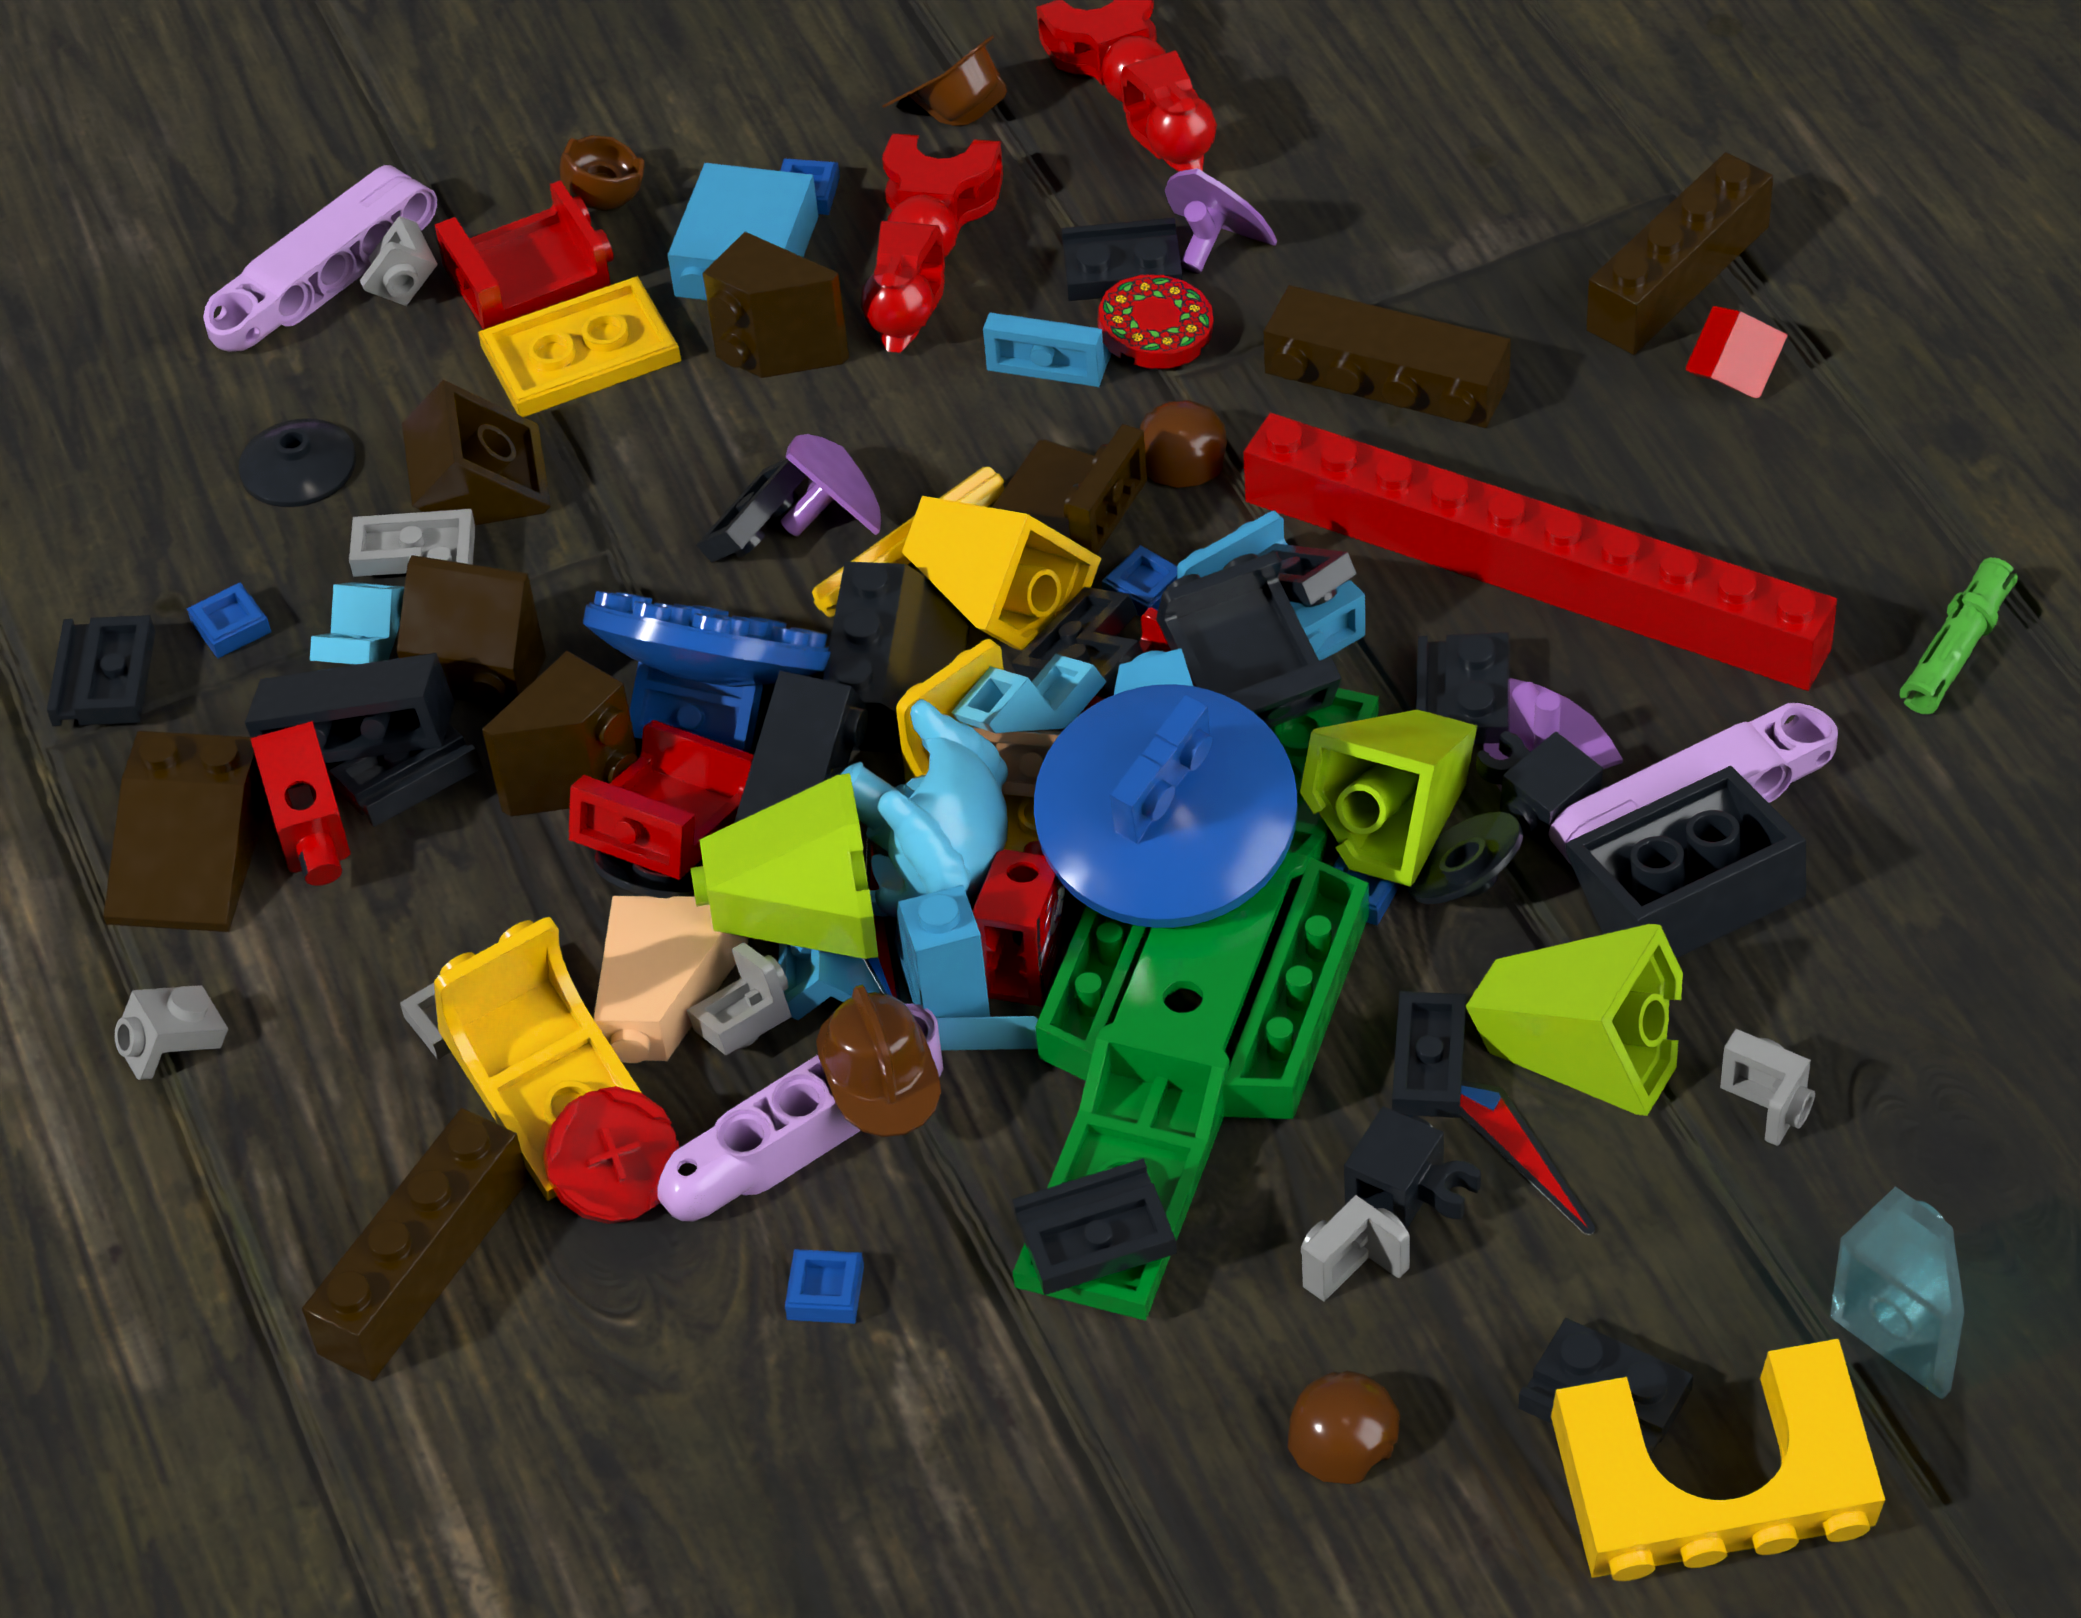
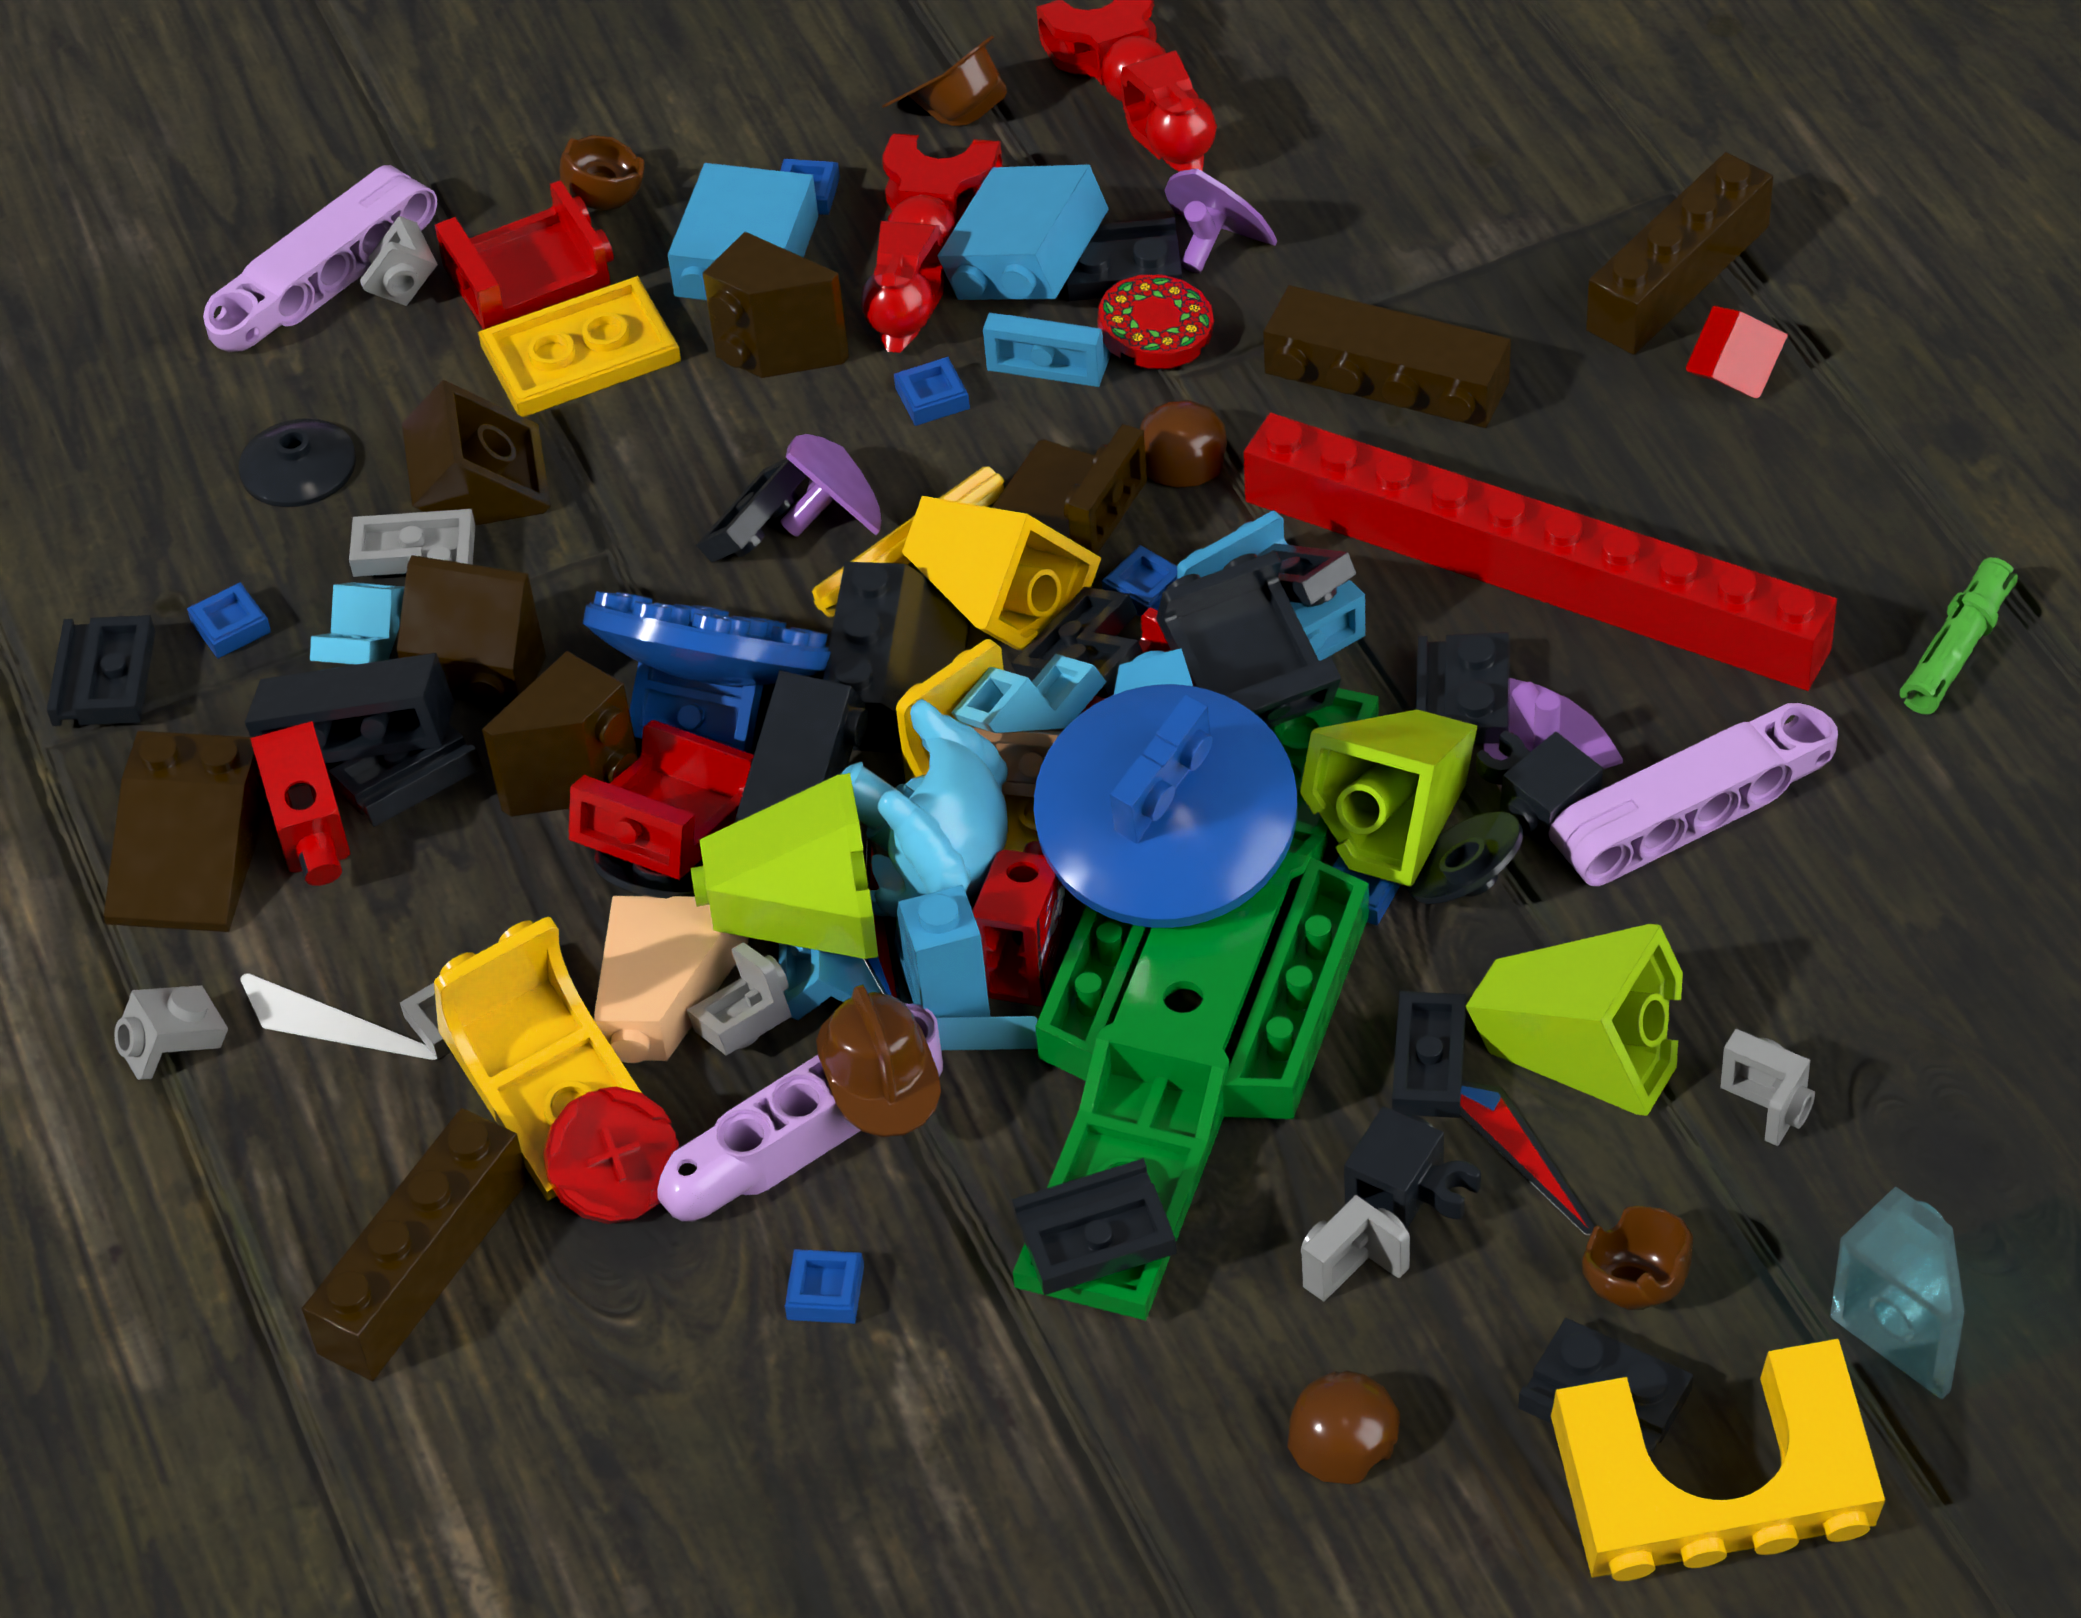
black slope [1565,766,1806,958] -> none
none -> white sticker [240,974,437,1060]
none -> blue tile [894,357,970,426]
none -> dark azure brick [937,165,1109,300]
none -> reddish brown hair [1582,1205,1693,1310]

